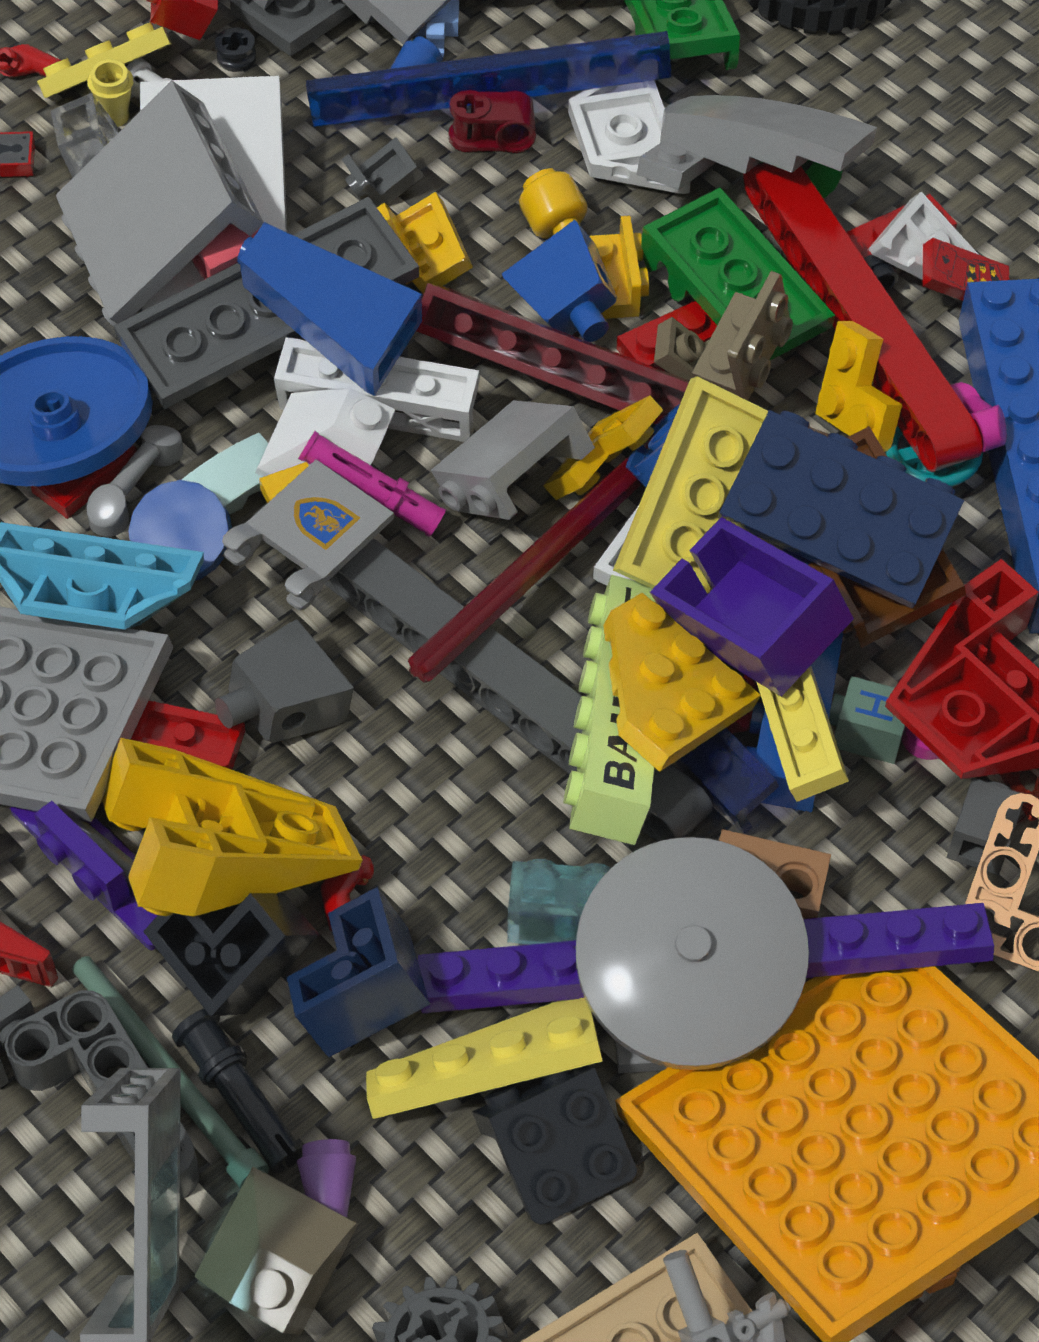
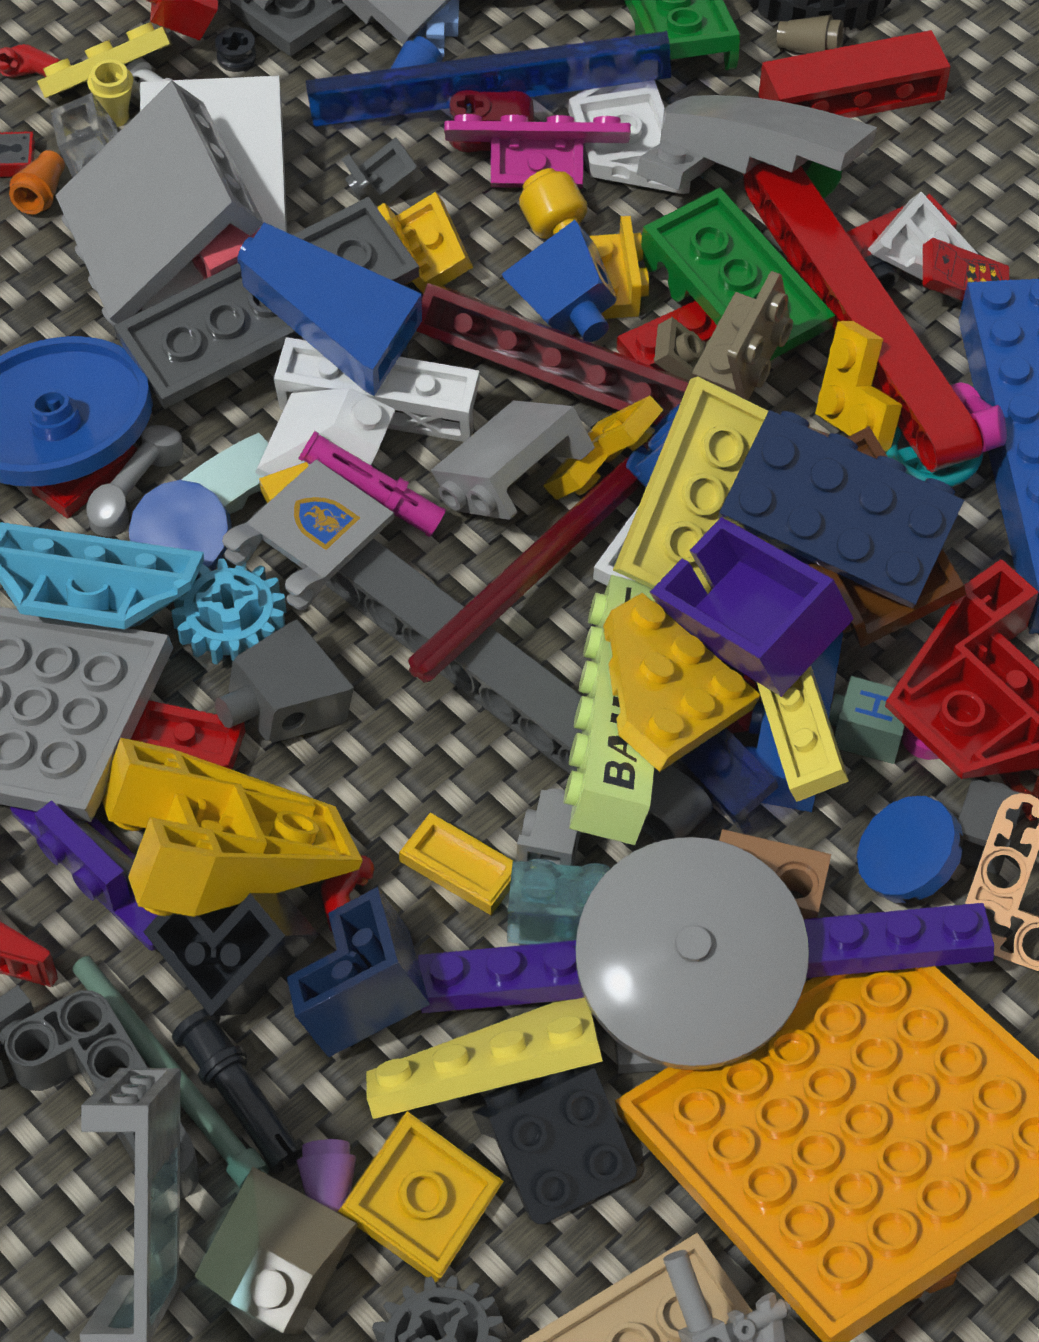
none -> orange cone [9,150,65,215]
none -> medium azure gear [171,559,286,664]
none -> yellow plate [337,1111,504,1283]
none -> yellow tile [399,812,522,915]
none -> dark pink bracket [444,114,631,188]
none -> light grey brick [516,789,581,881]
none -> red brick [758,30,951,118]
none -> dark tan cone [776,15,844,54]
none -> blue tile [857,796,963,903]

